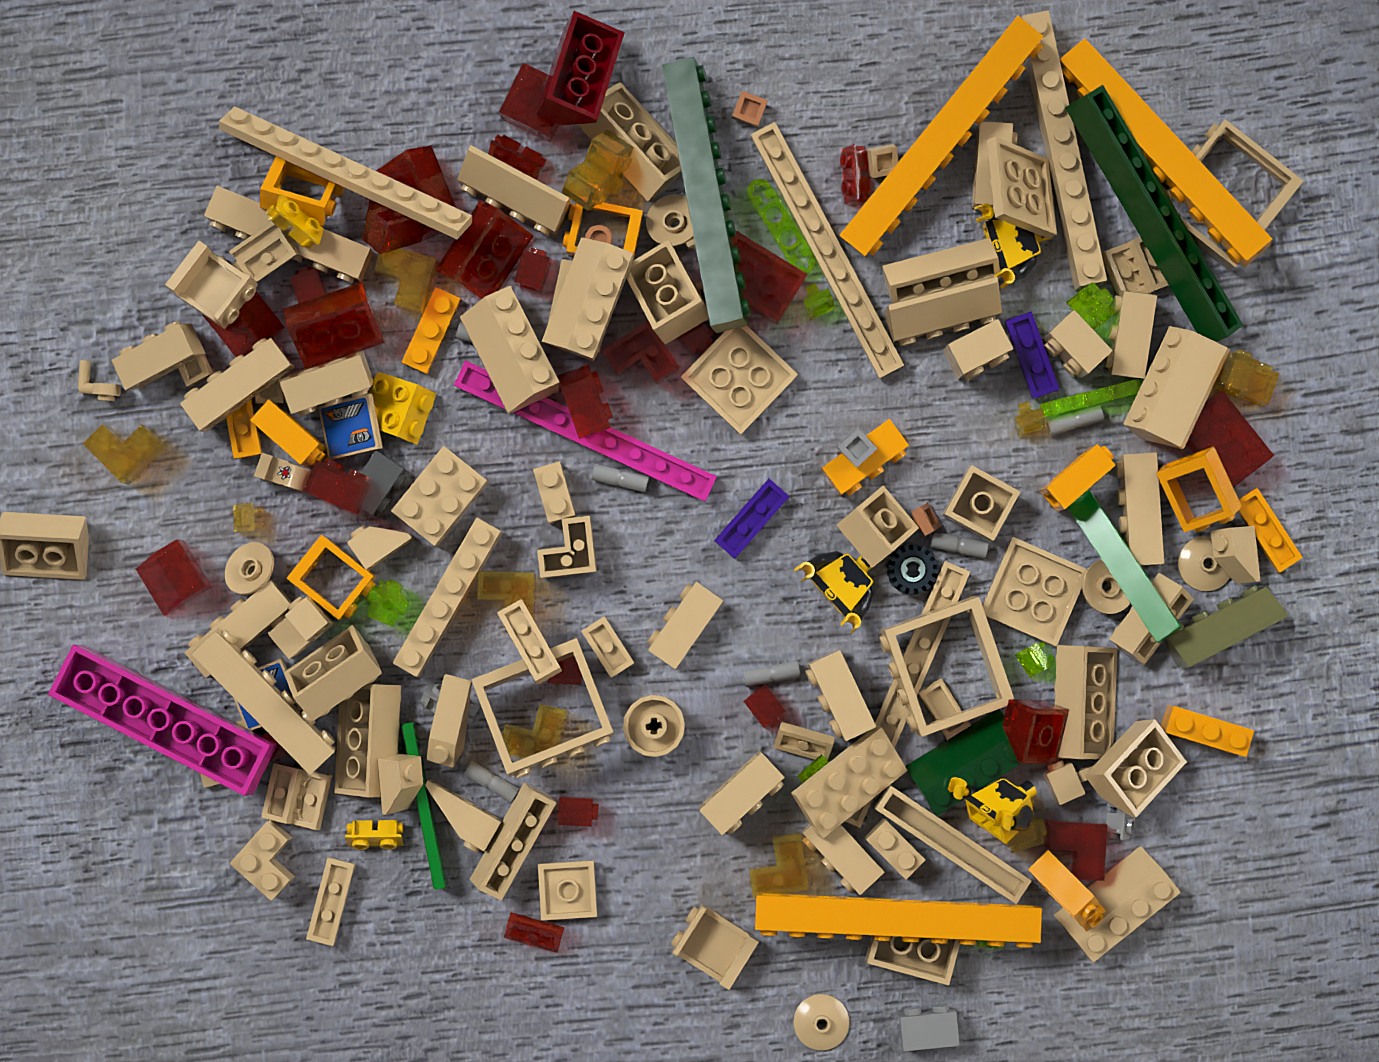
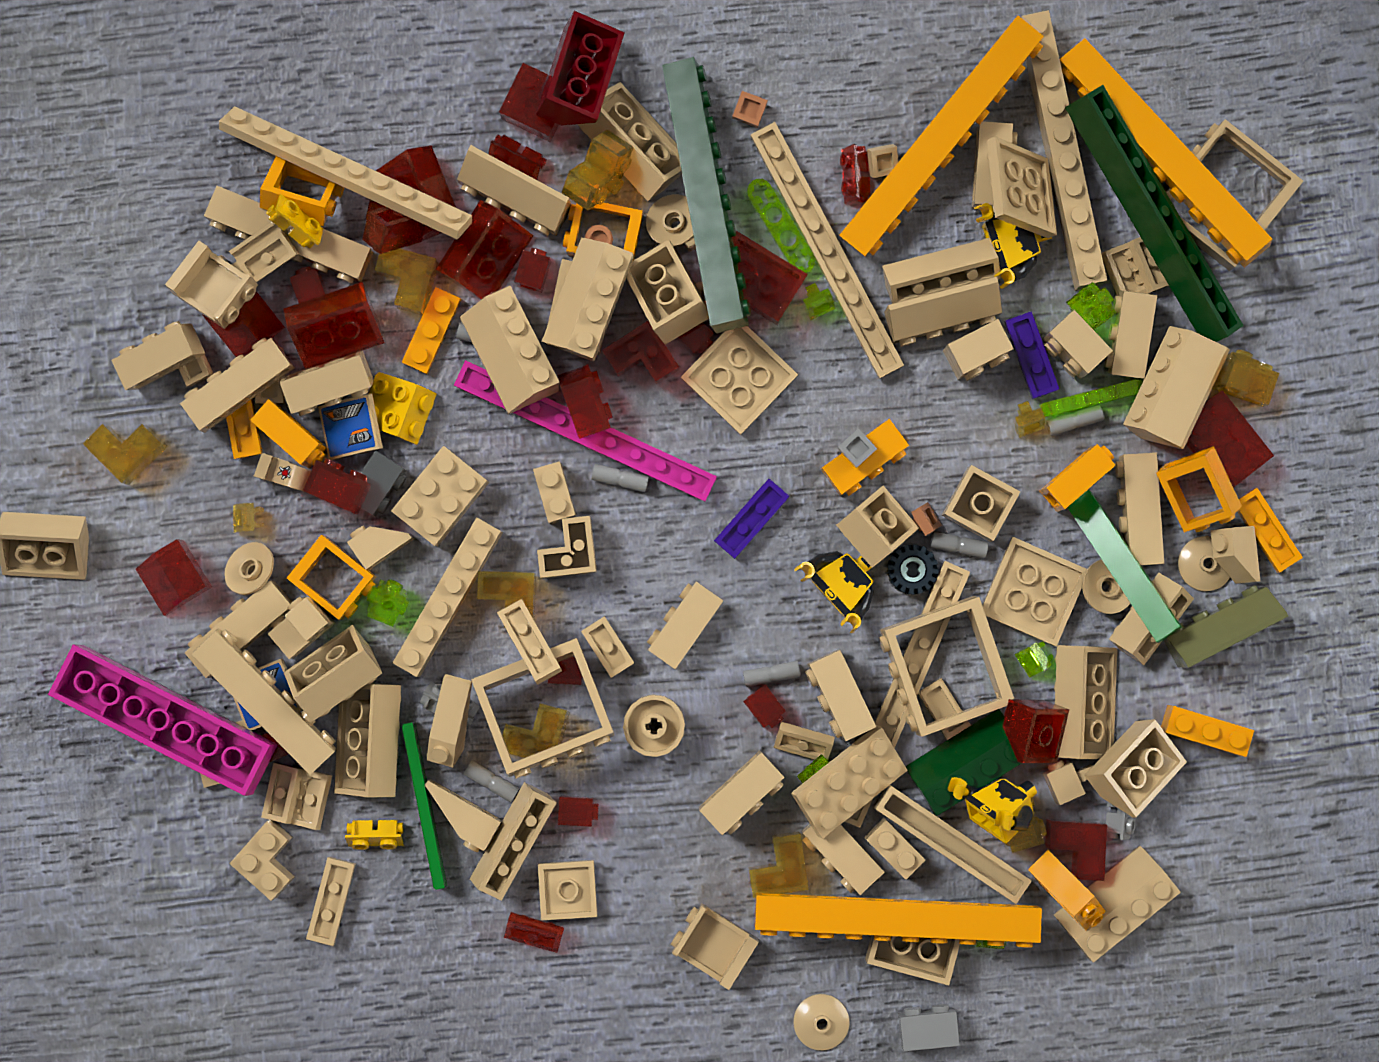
tan plate [78,360,121,401] -> none
tan slope [378,754,423,815] -> none

